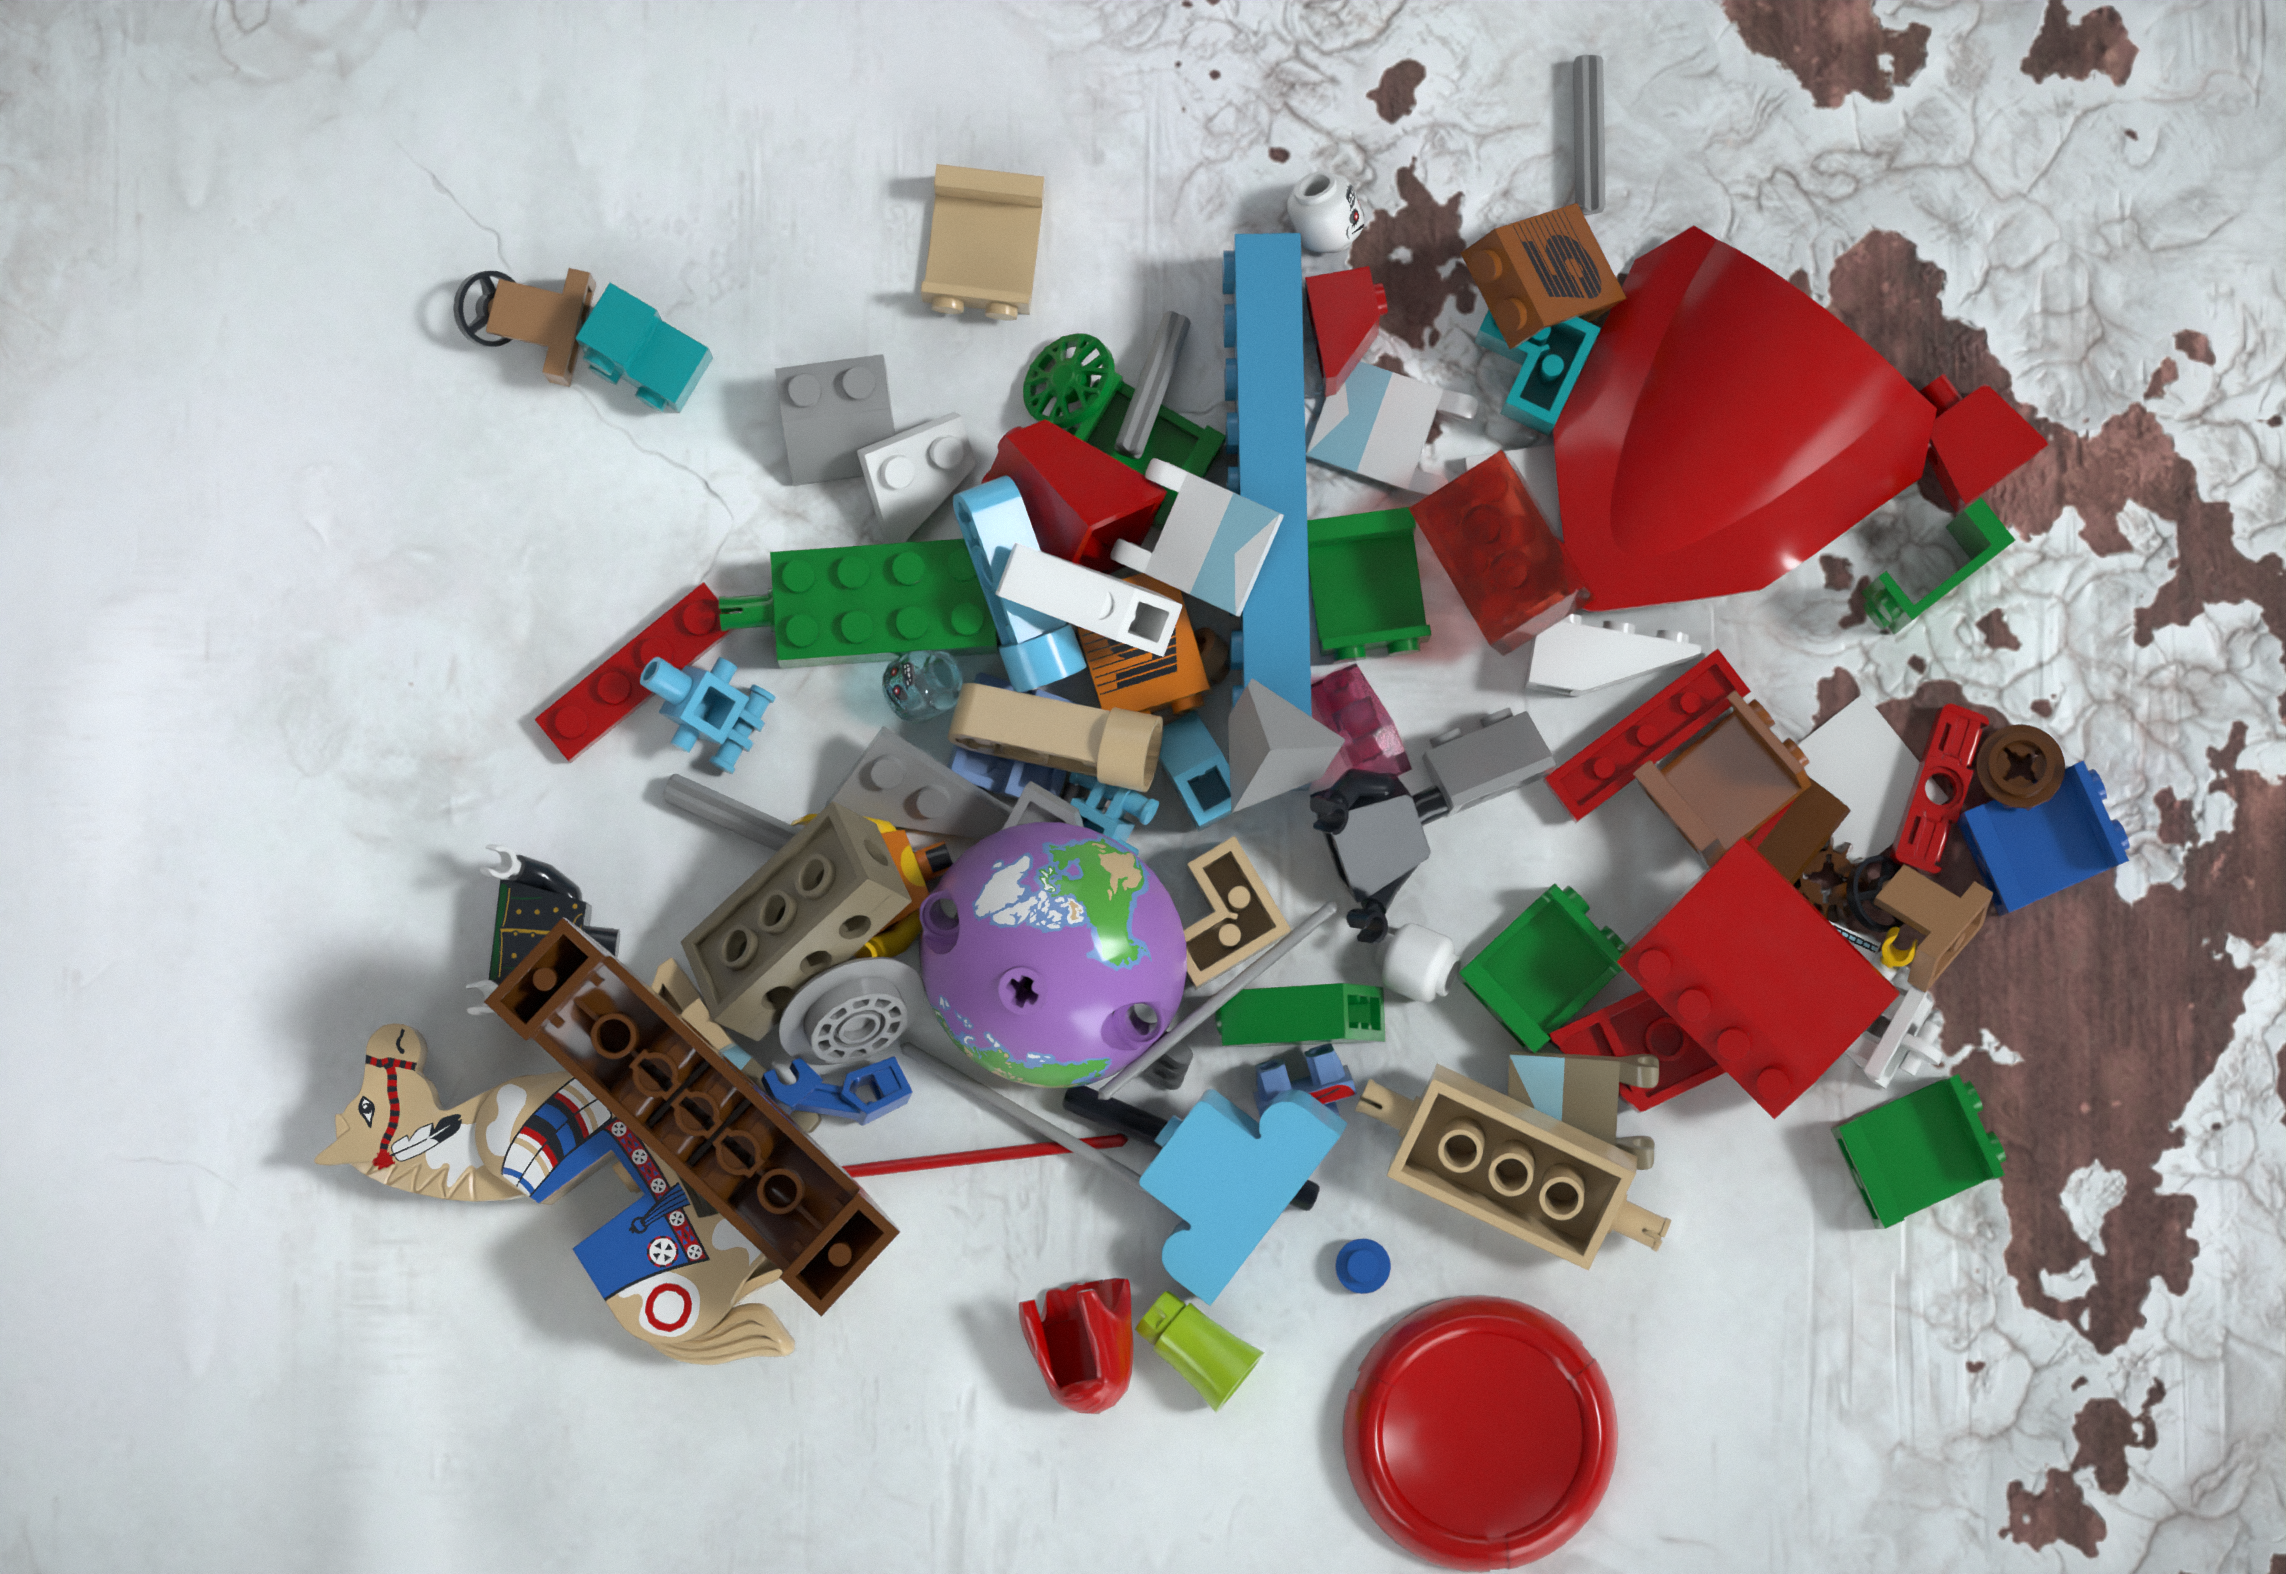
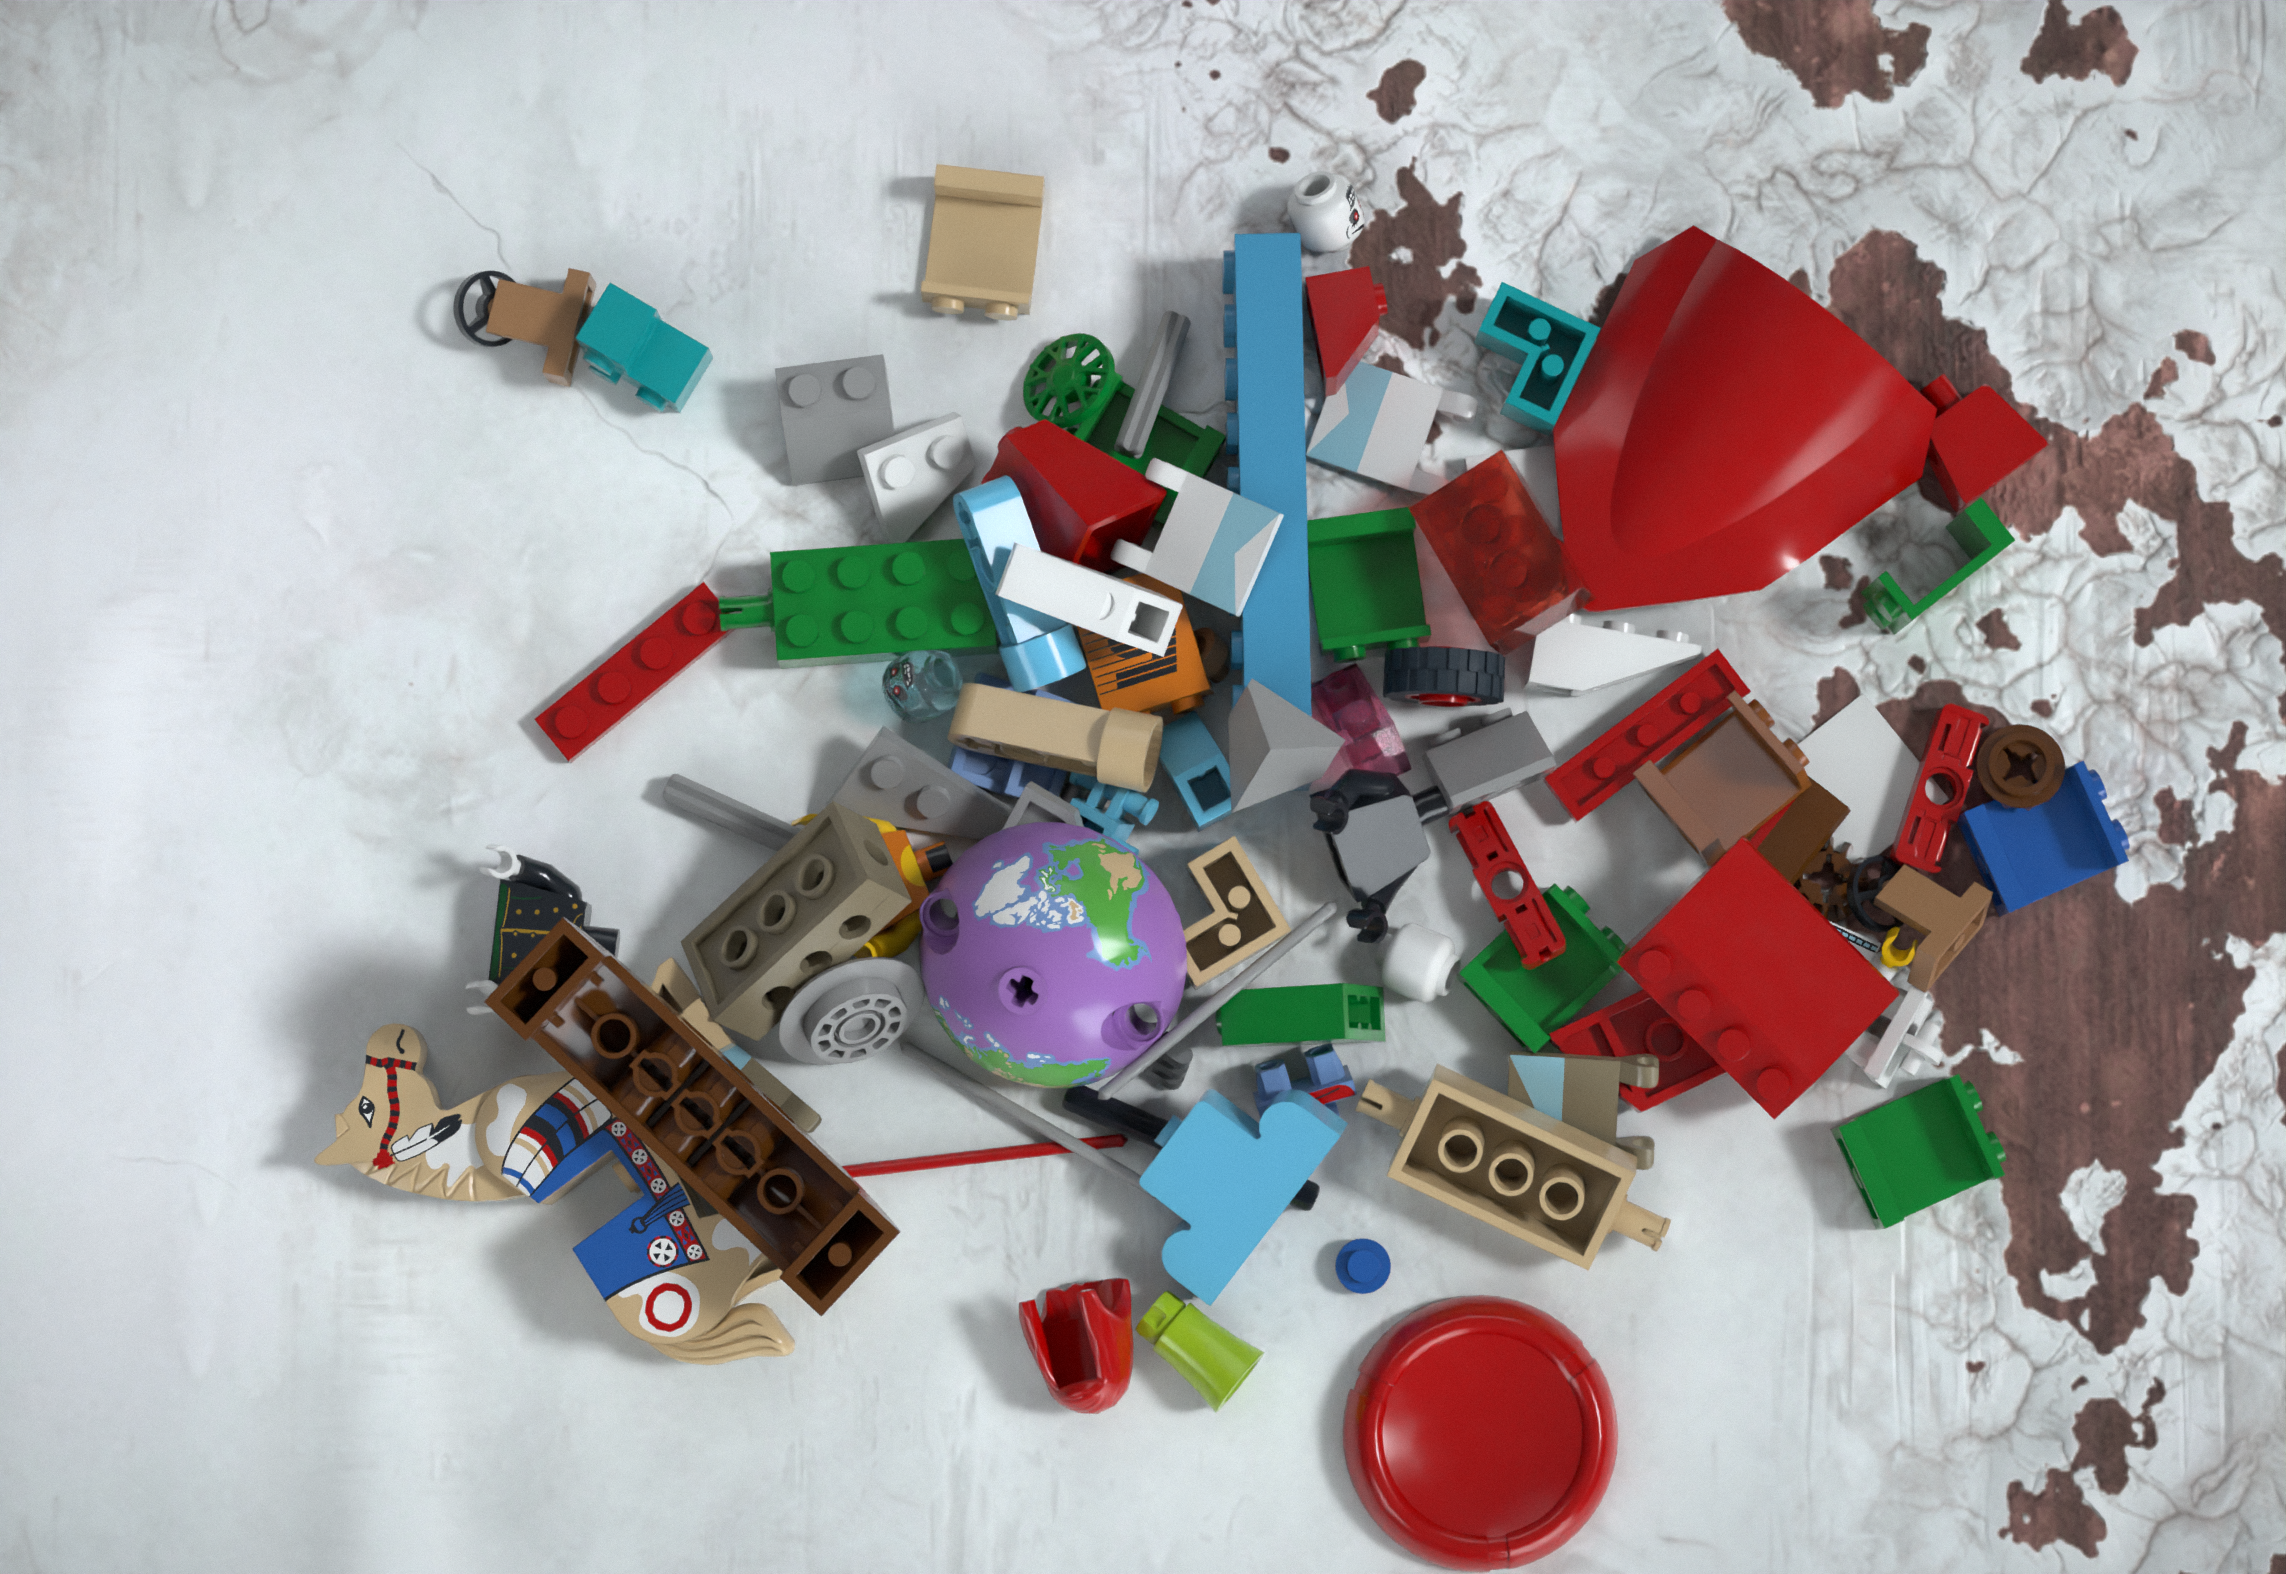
medium azure piece [640,657,776,774] -> none
blue piece [761,1056,913,1126] -> none
dark orange panel [1460,203,1626,349] -> none
light grey axle [1573,55,1606,214] -> none
none -> black wheel [1383,646,1505,707]
none -> red piece [1448,801,1567,970]

